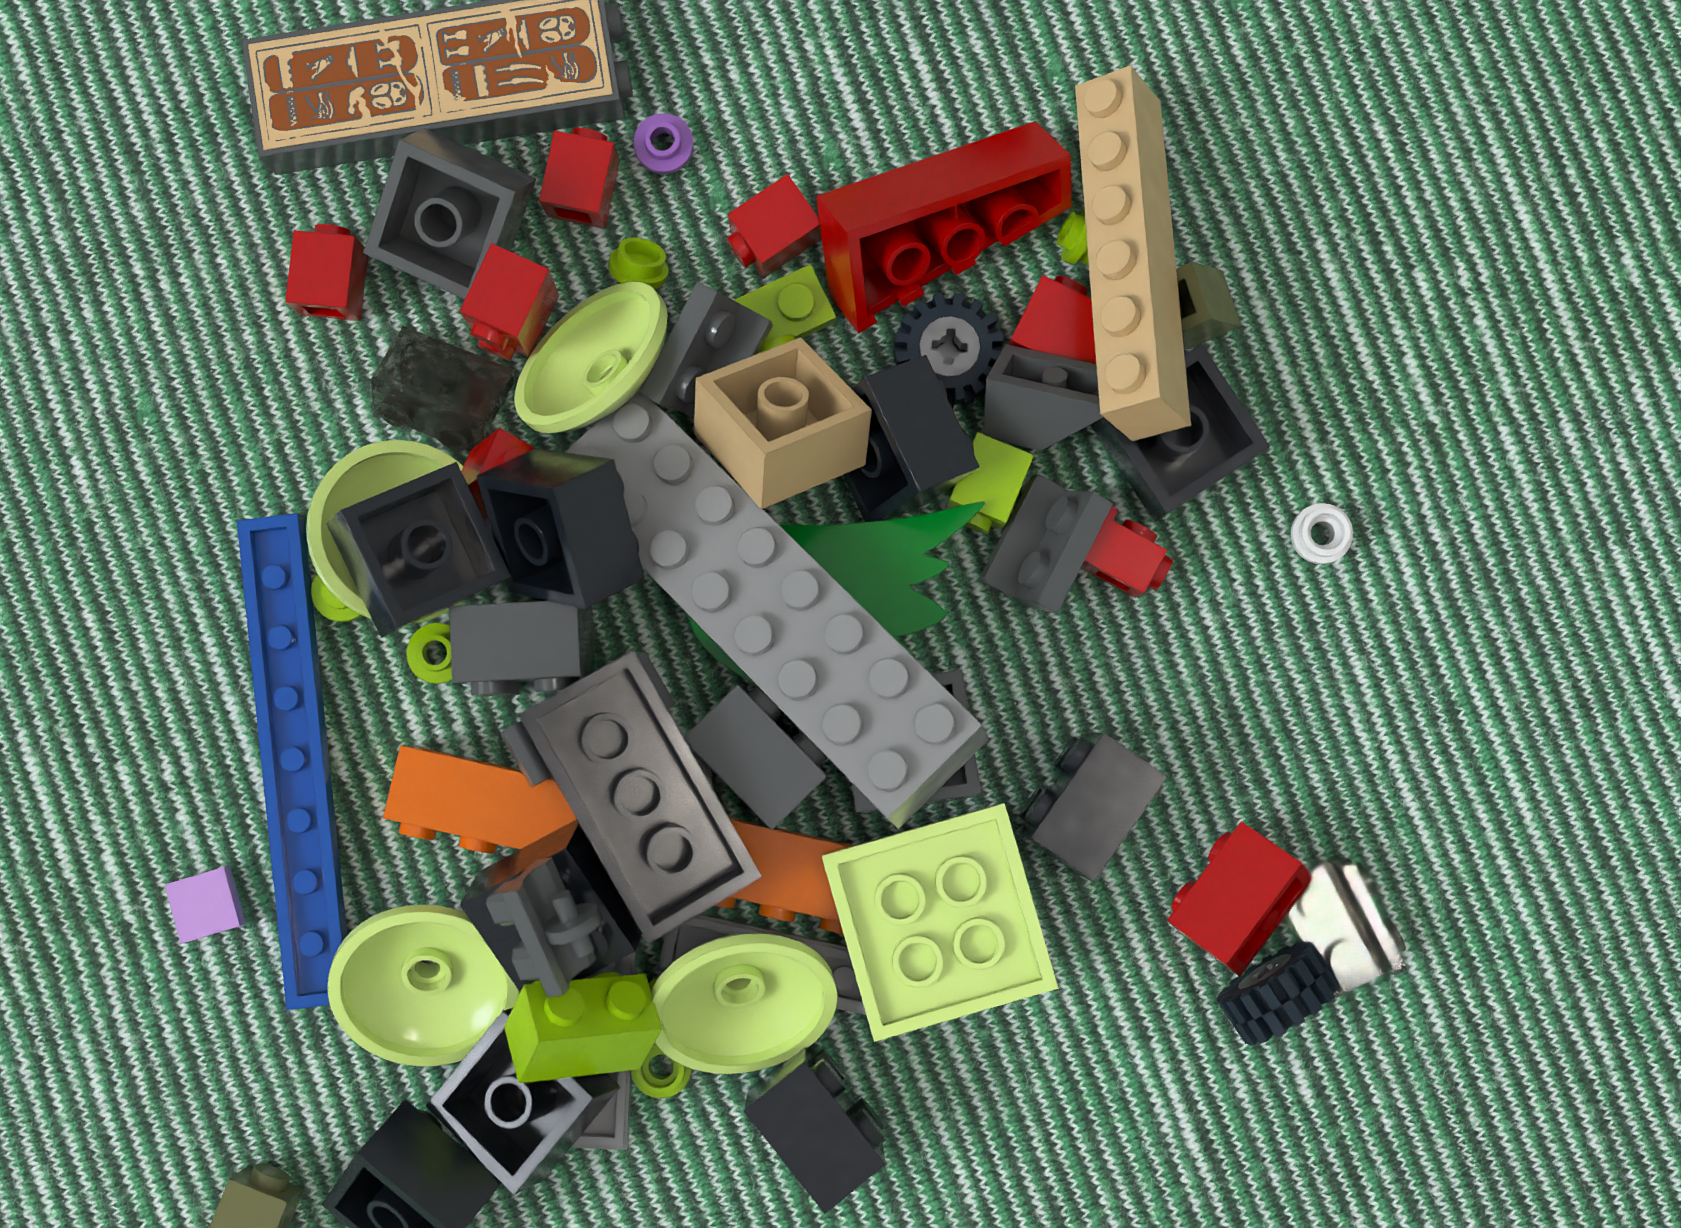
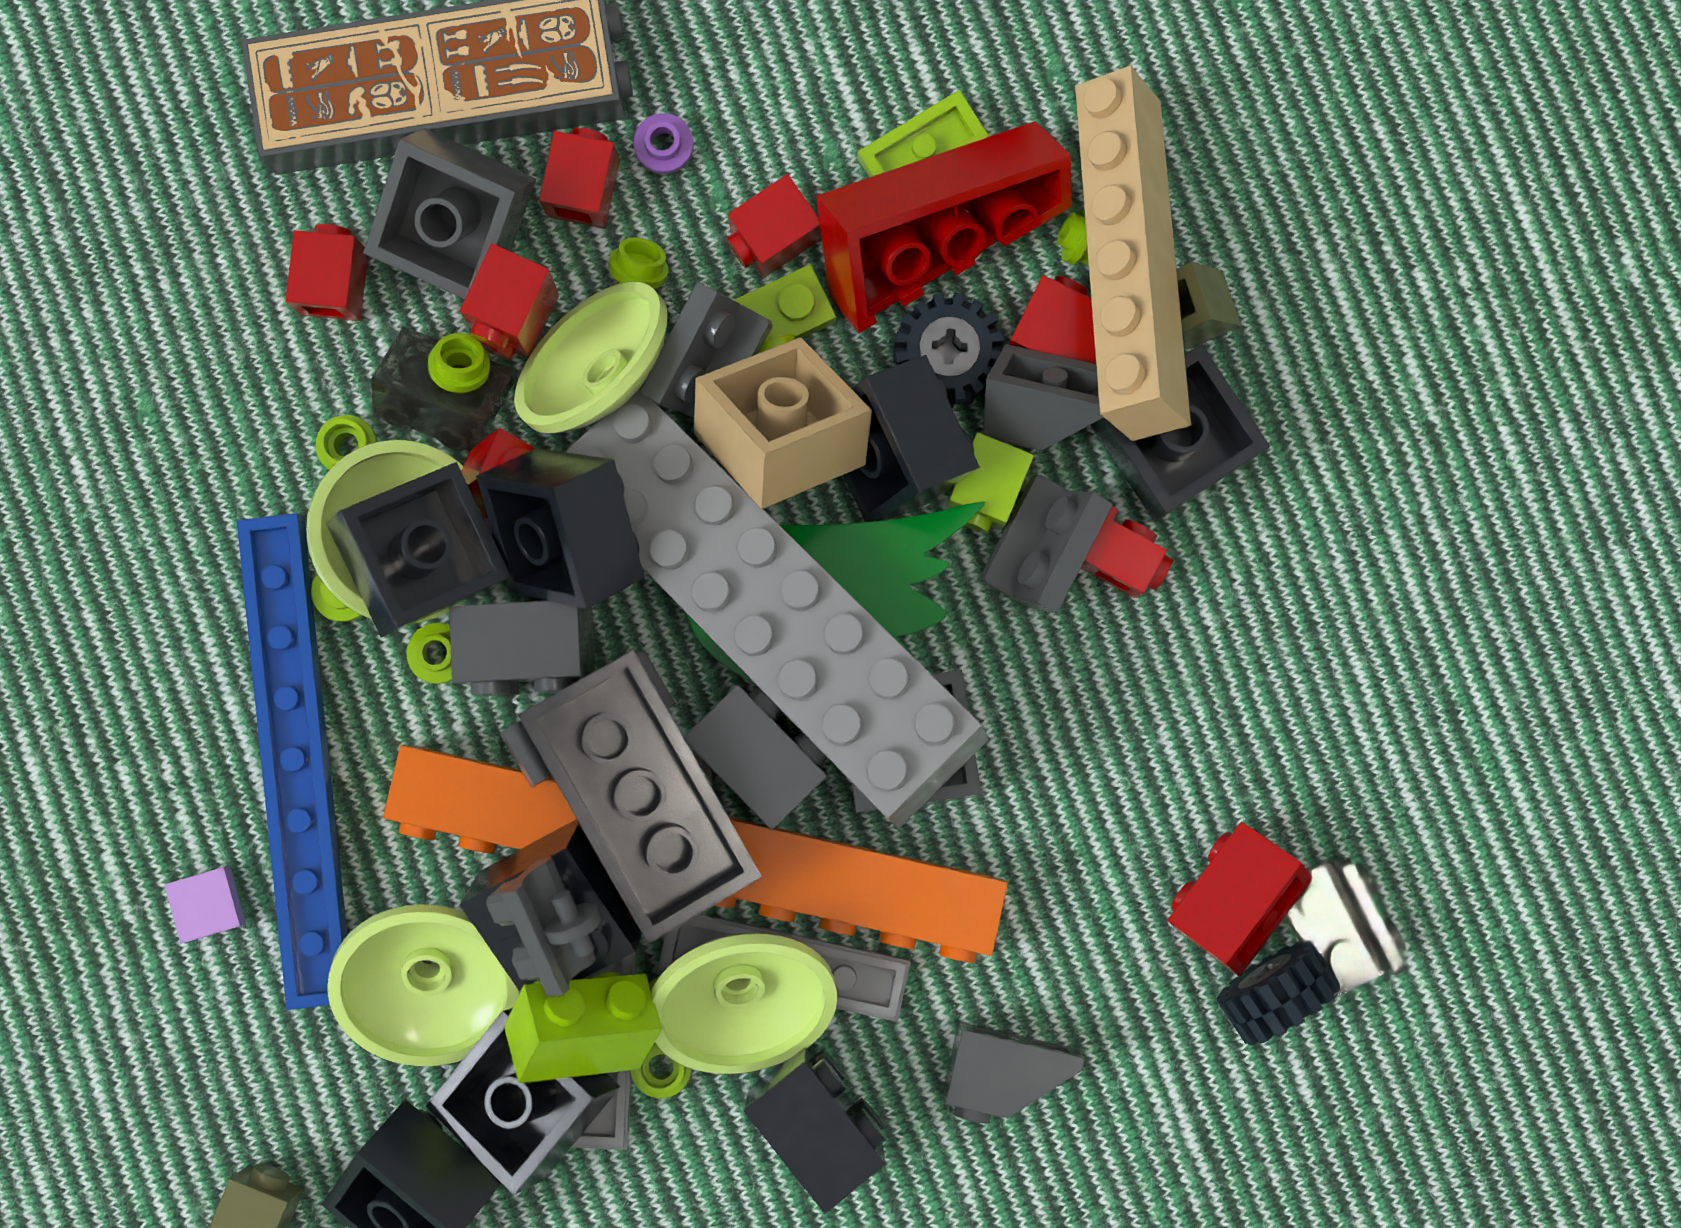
yellowish green plate [822,803,1058,1042] -> none
black brick [1019,732,1167,882] -> none
white plate [1291,503,1353,564] -> none
none -> lime plate [316,415,378,470]
none -> lime plate [428,333,490,393]
none -> lime plate [857,90,989,178]
none -> dark grey slope [942,1021,1085,1124]

